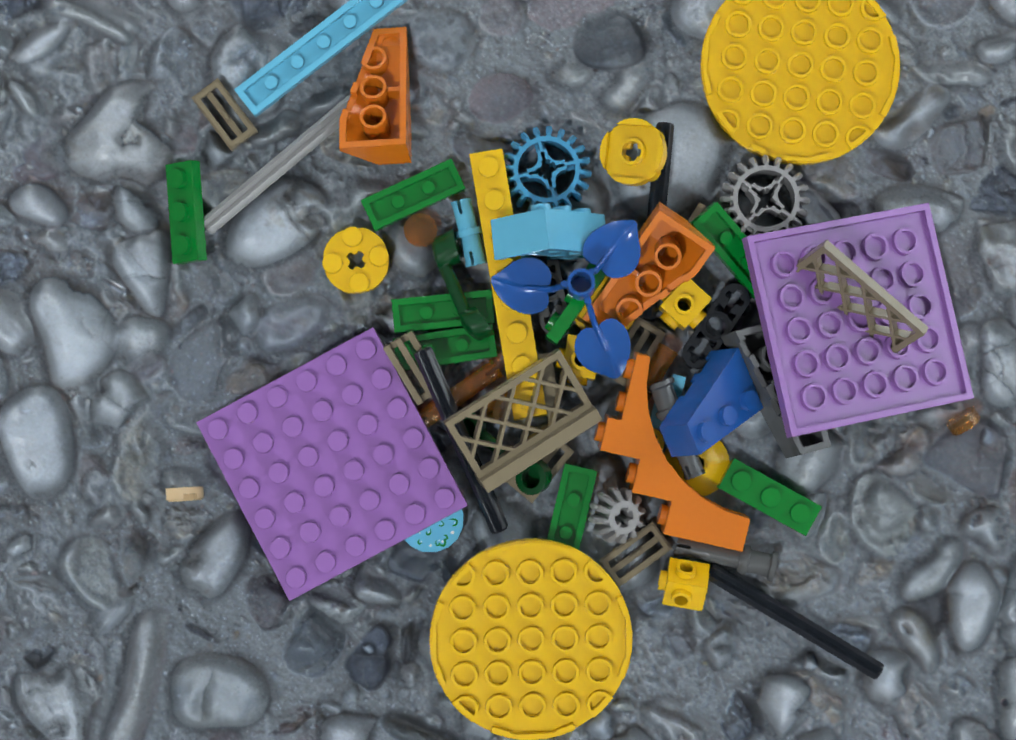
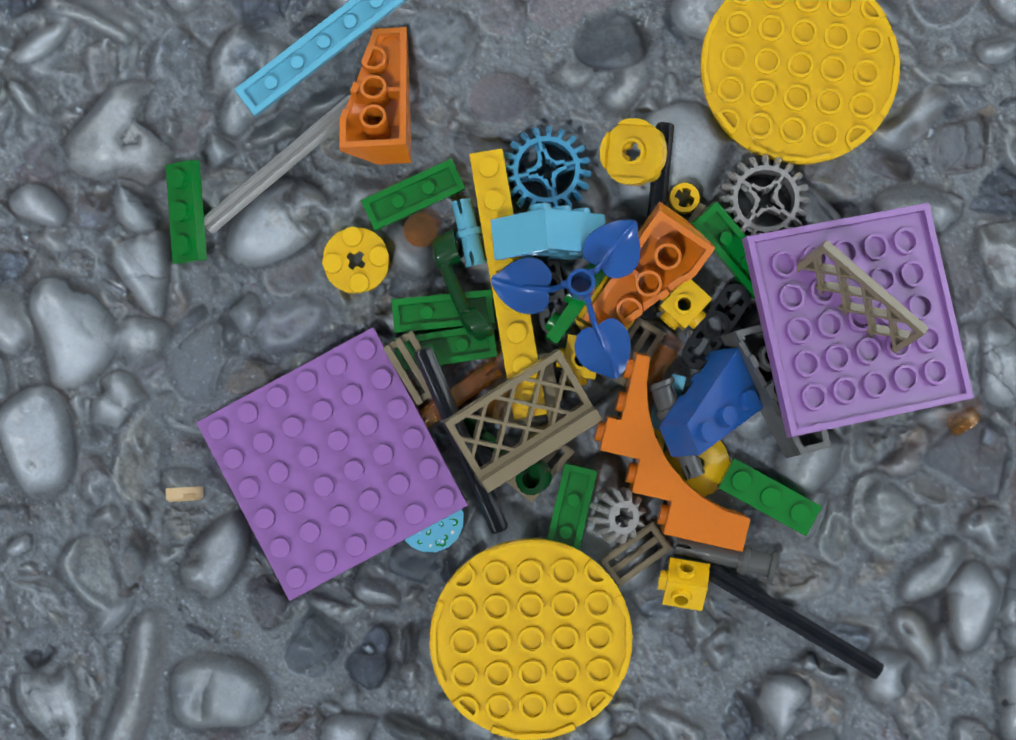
dark tan tile [191,78,259,152] -> none
none -> yellow bush [669,183,700,214]

